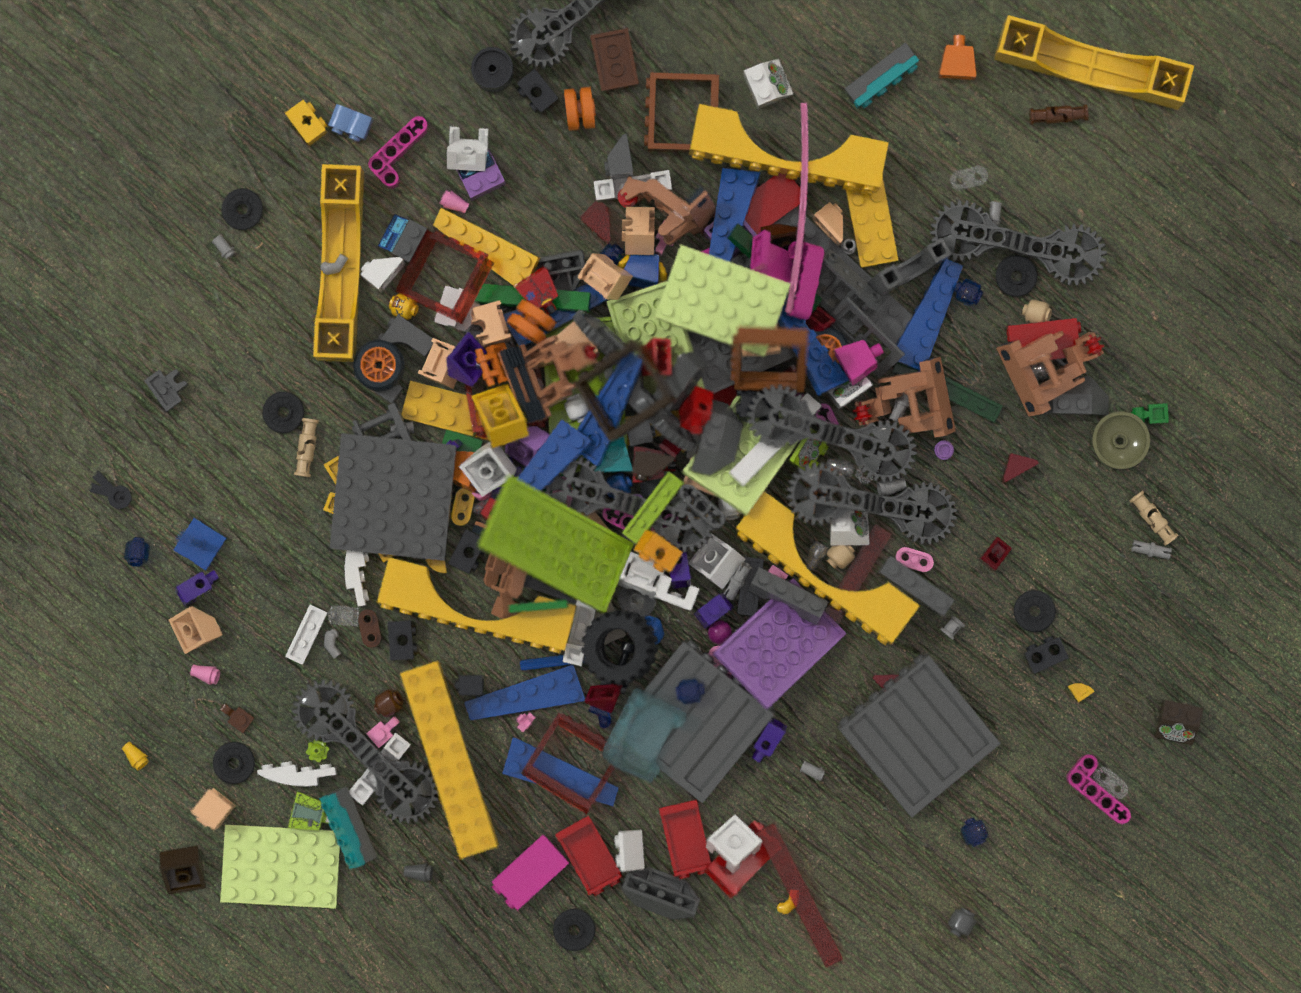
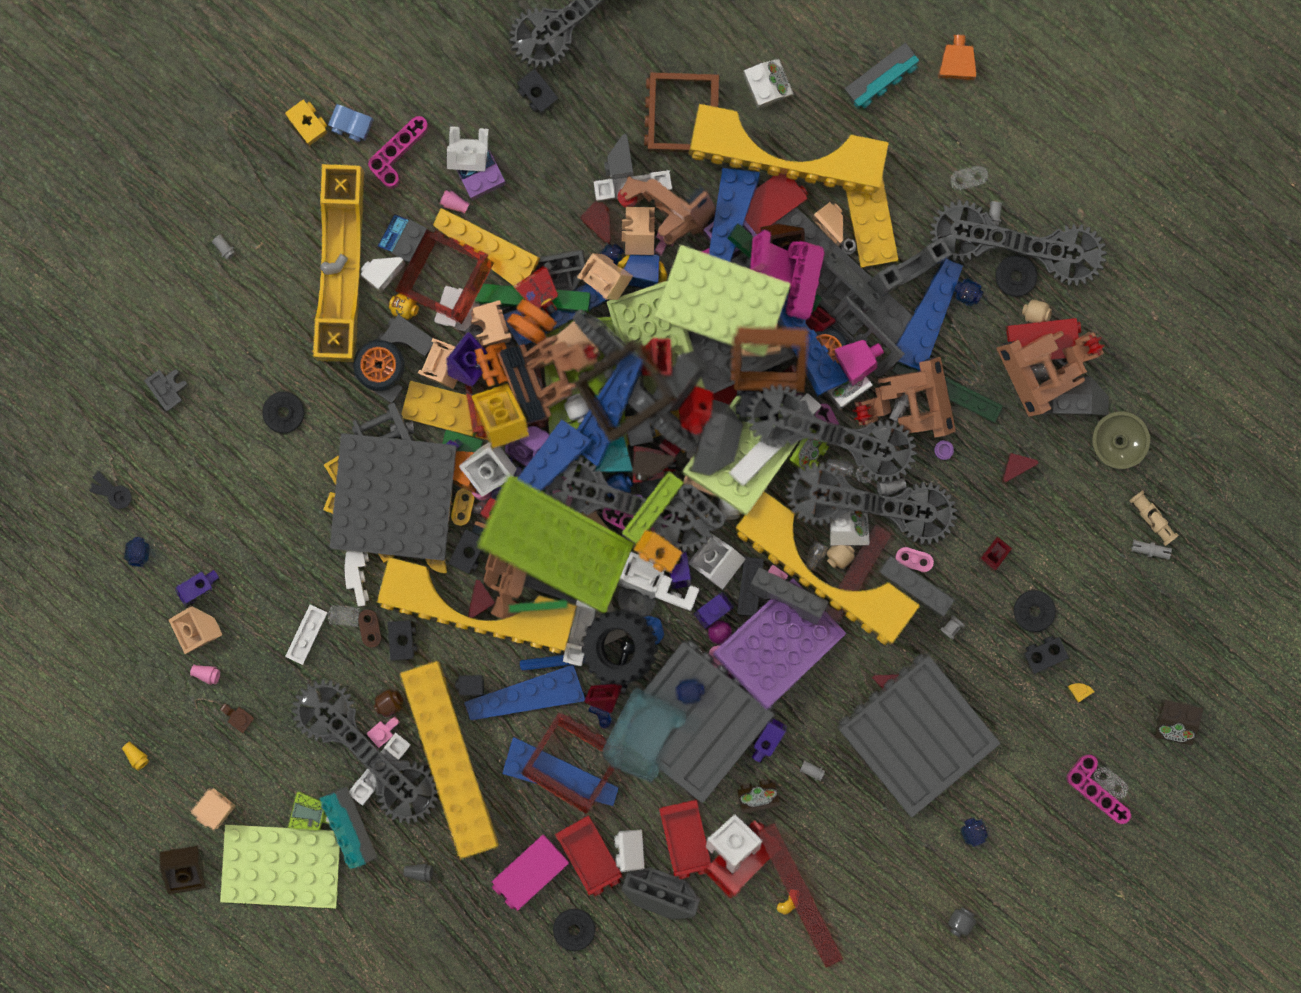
blue tile [174,518,227,571] -> none
black wheel [213,742,255,784] -> none
black wheel [221,188,263,230] -> none
white slope [257,761,337,786] -> none
tan piece [294,418,319,477] -> none
lime plant [306,740,329,762] -> none
light grey arm [324,629,341,659] -> none
black wheel [471,47,514,93] -> none
bright pink plate [516,713,536,732] -> none
orange wheel [564,86,596,131] -> none
reddish brown plate [590,28,639,92] -> none
light grey pin [723,562,752,600] -> none
bright pink piece [785,103,808,313] -> none
yellow arch [994,15,1194,110] -> none
reddish brown piece [1029,104,1088,125] -> none
green plate [1131,403,1169,424] -> none
none -> dark red slope [468,580,495,619]
none -> slope [737,779,781,814]

